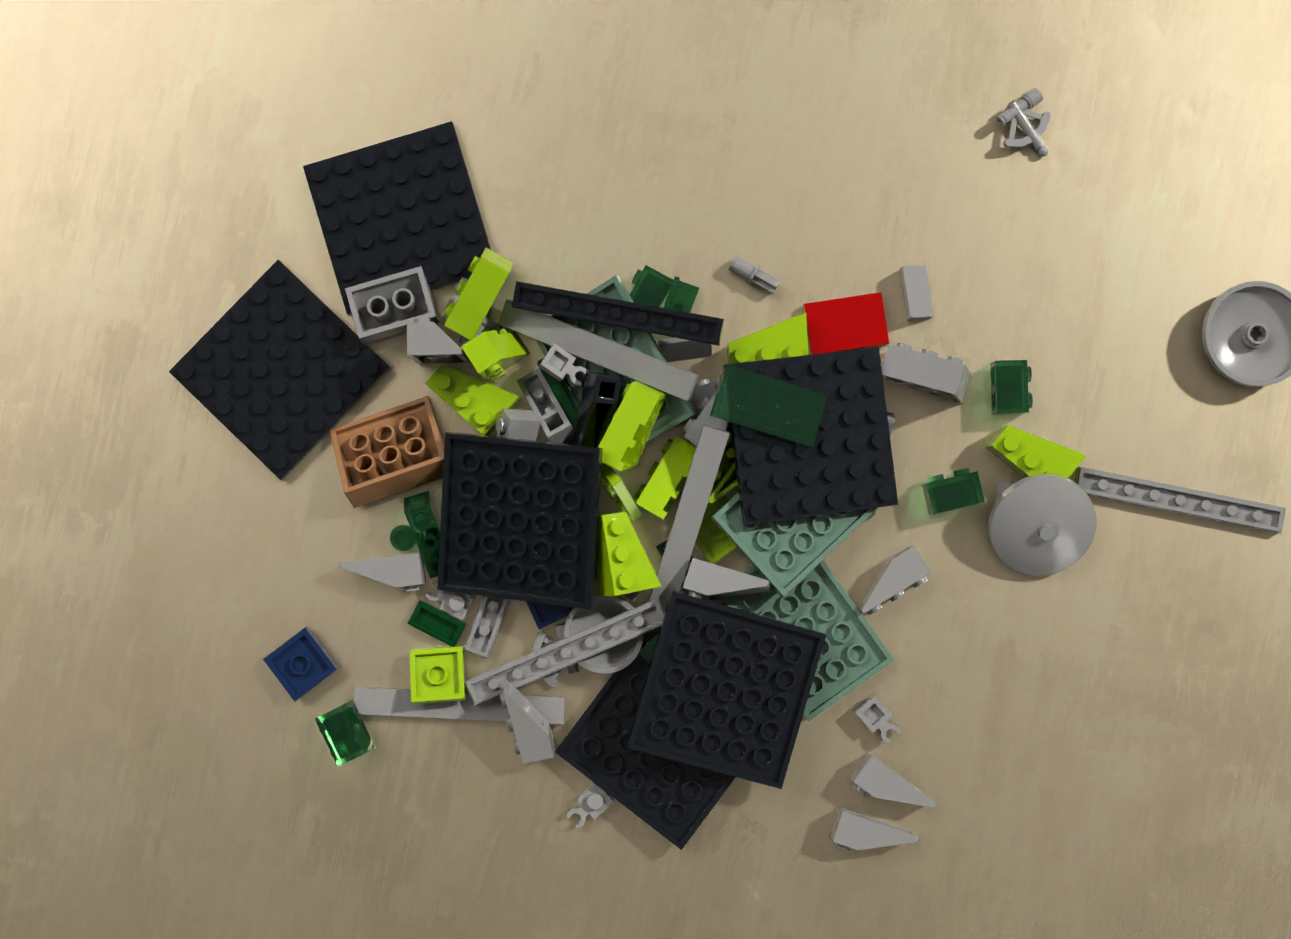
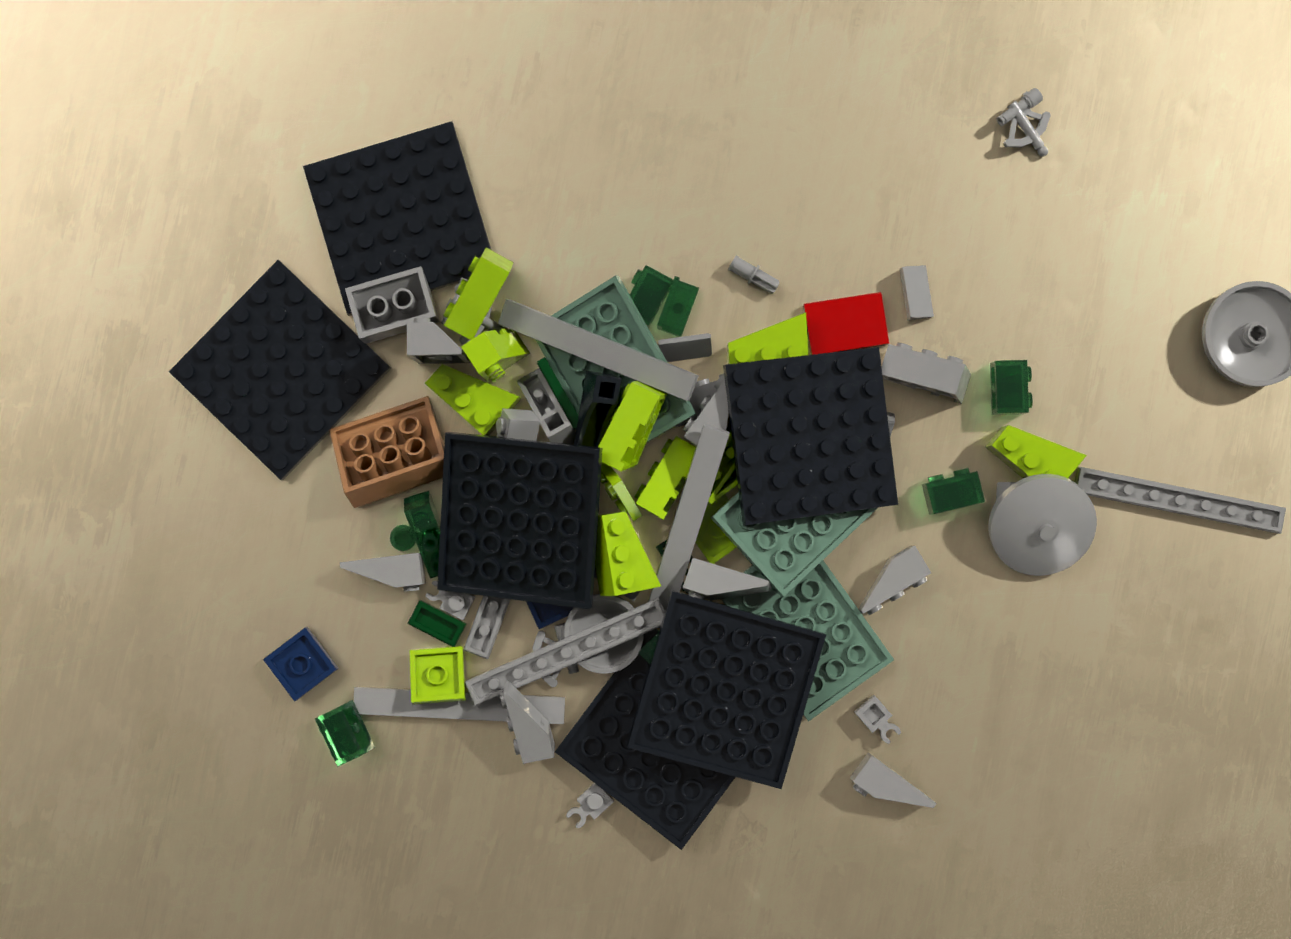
black tile [512,281,725,346] -> none
light grey plate [538,343,588,388] -> none
clear green tile [710,364,827,448] -> none
light grey slope [830,807,919,852] -> none

